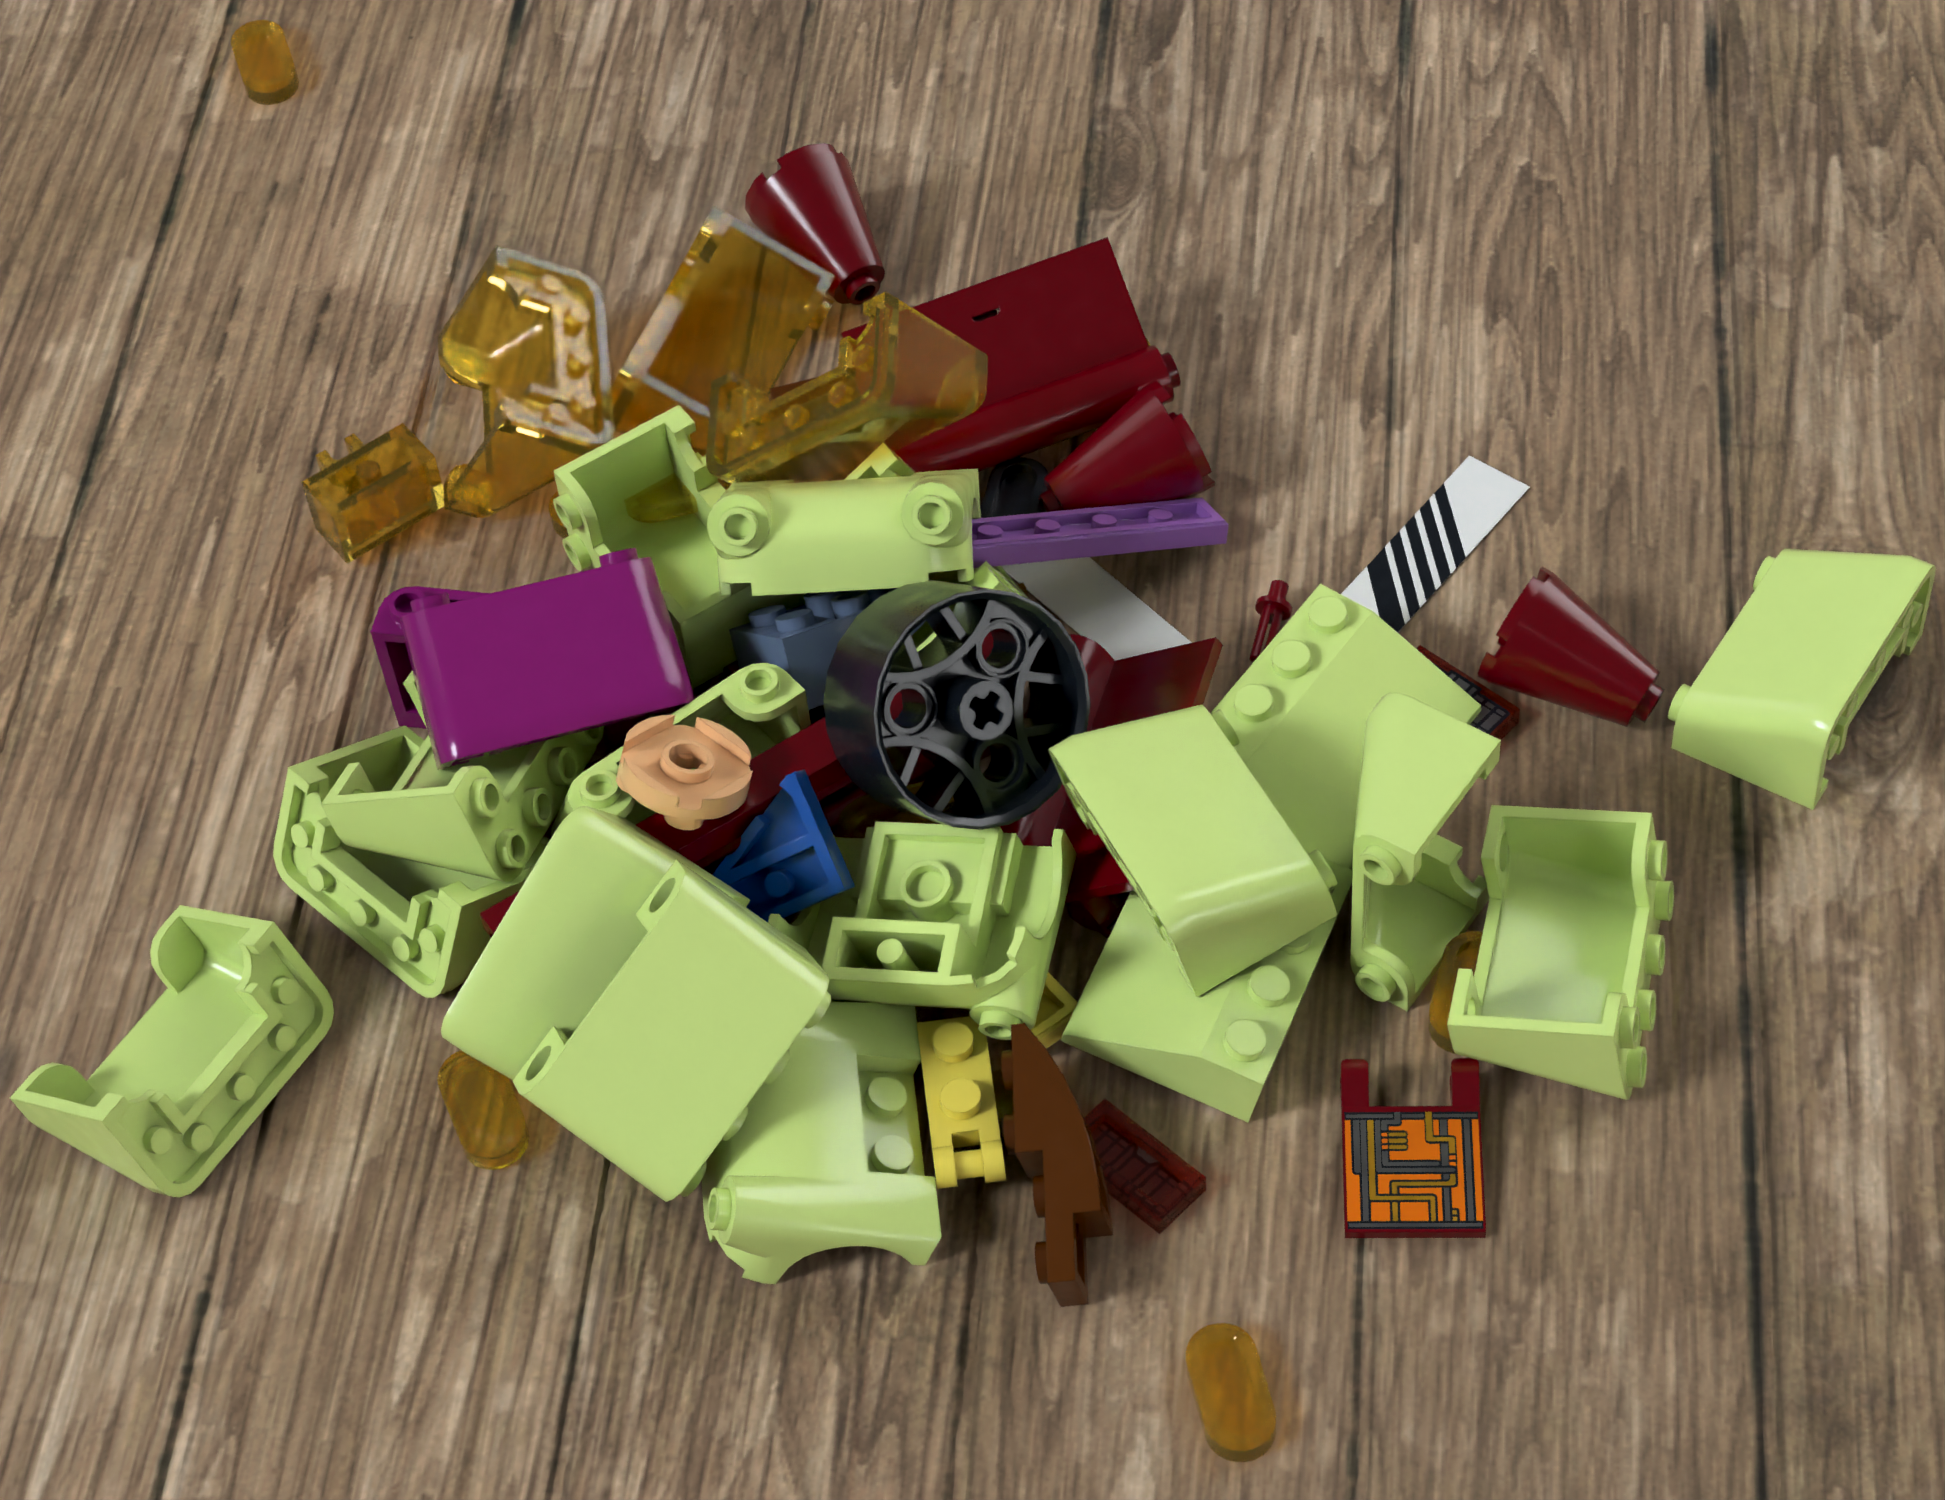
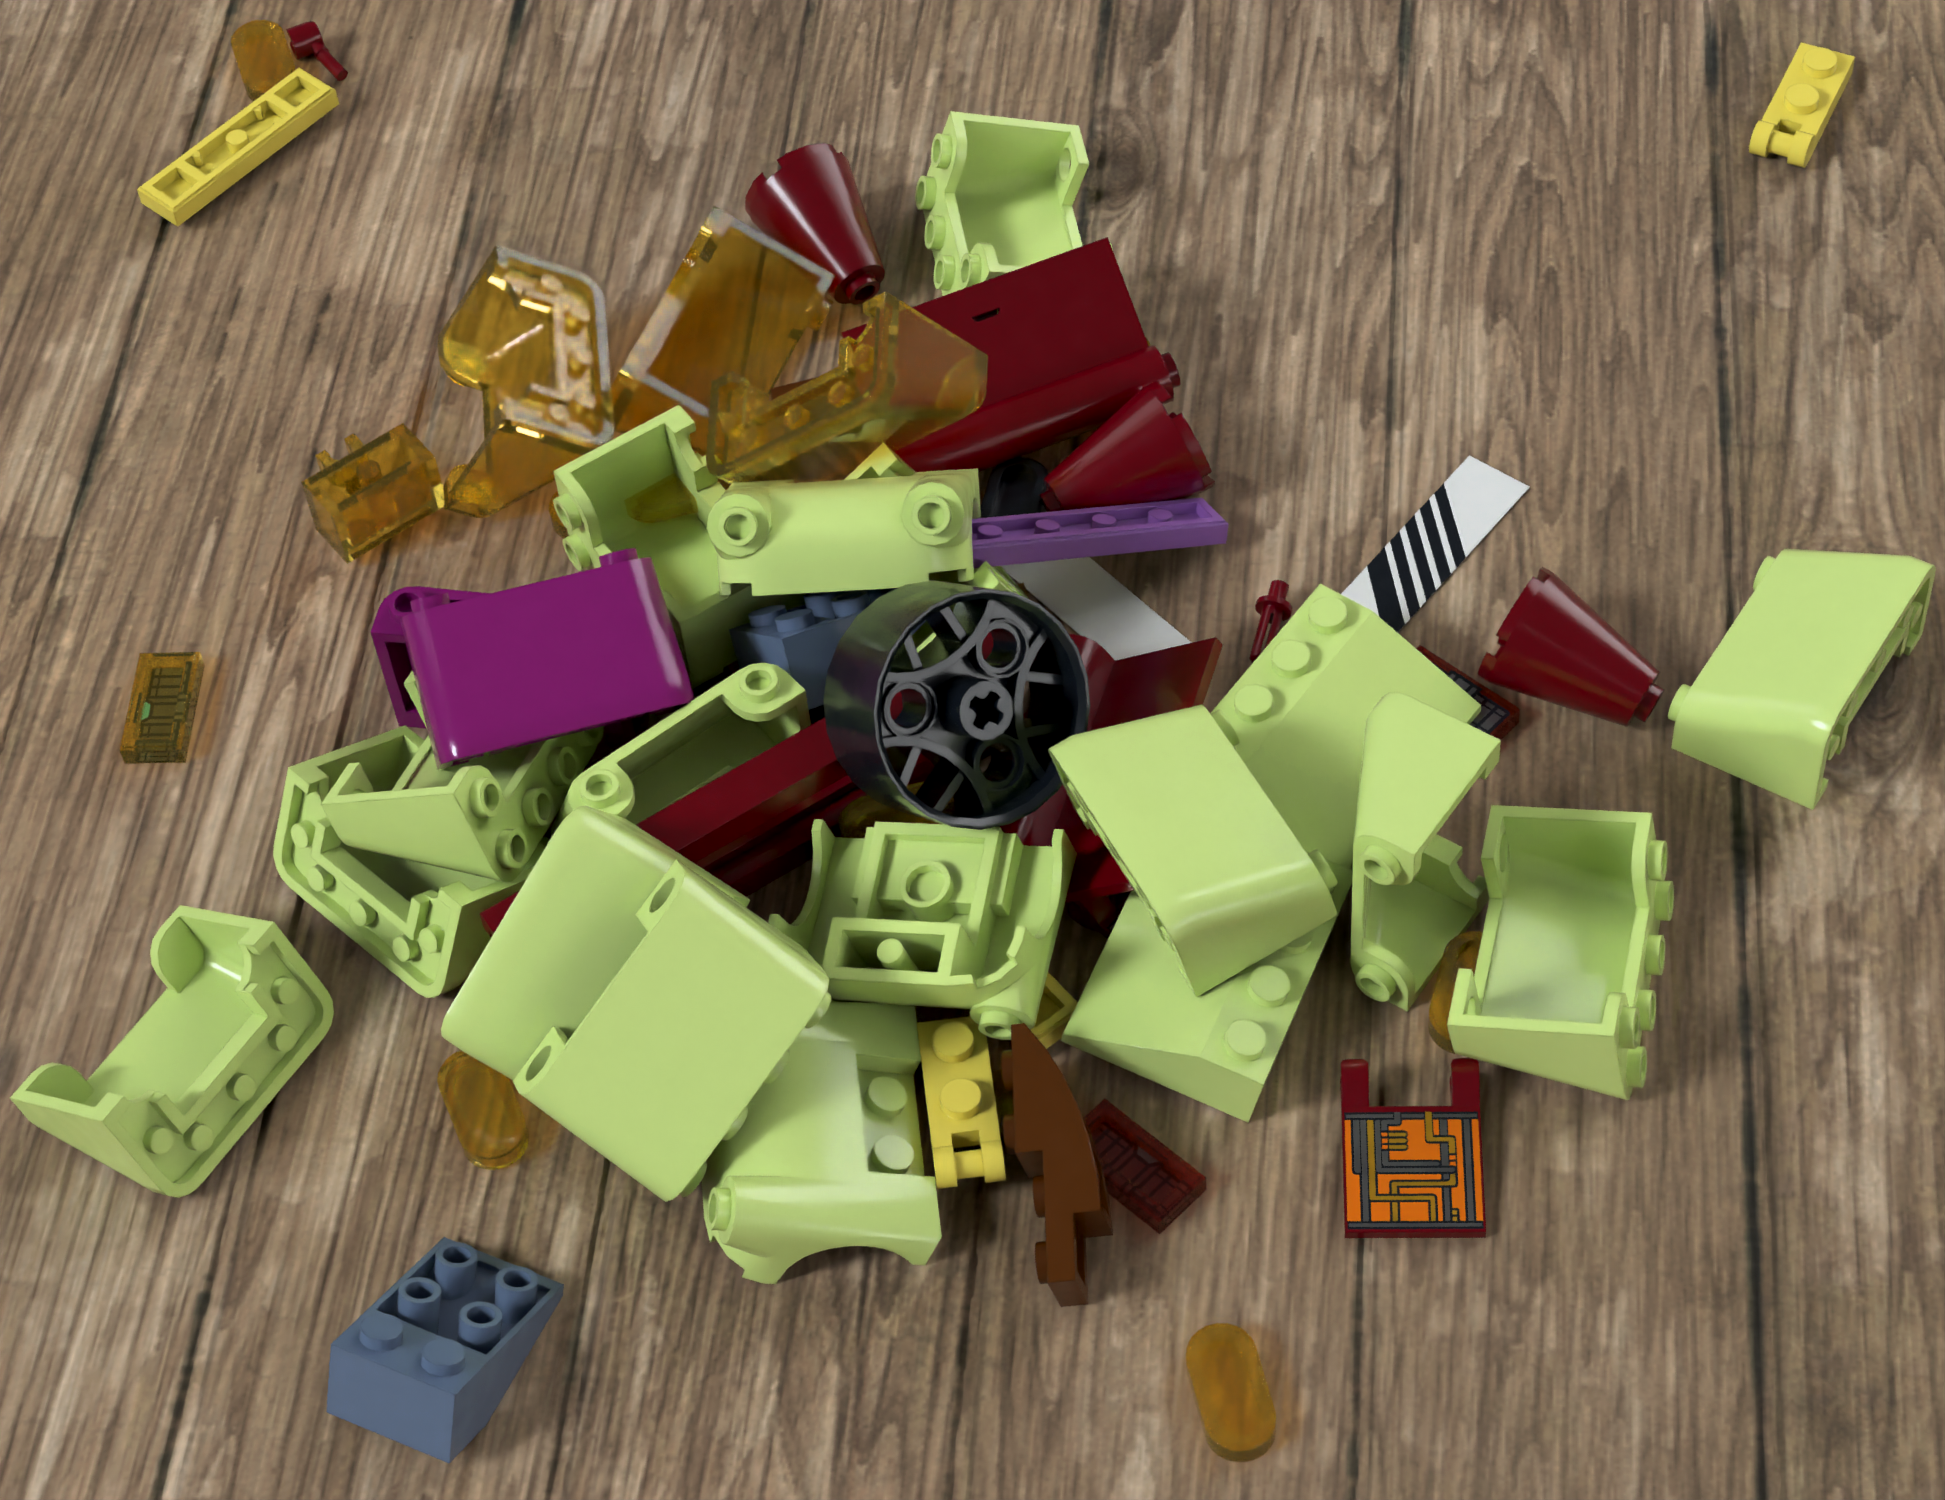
light nougat plate [616,715,753,830] -> none
blue wing [712,769,855,922] -> none
none -> clear yellow tile [119,652,205,764]
none -> light yellow plate [137,68,339,227]
none -> dark red hand [286,21,348,81]
none -> sand blue slope [326,1237,564,1463]
none -> yellowish green windscreen [915,111,1113,314]
none -> light yellow plate [1749,42,1855,168]

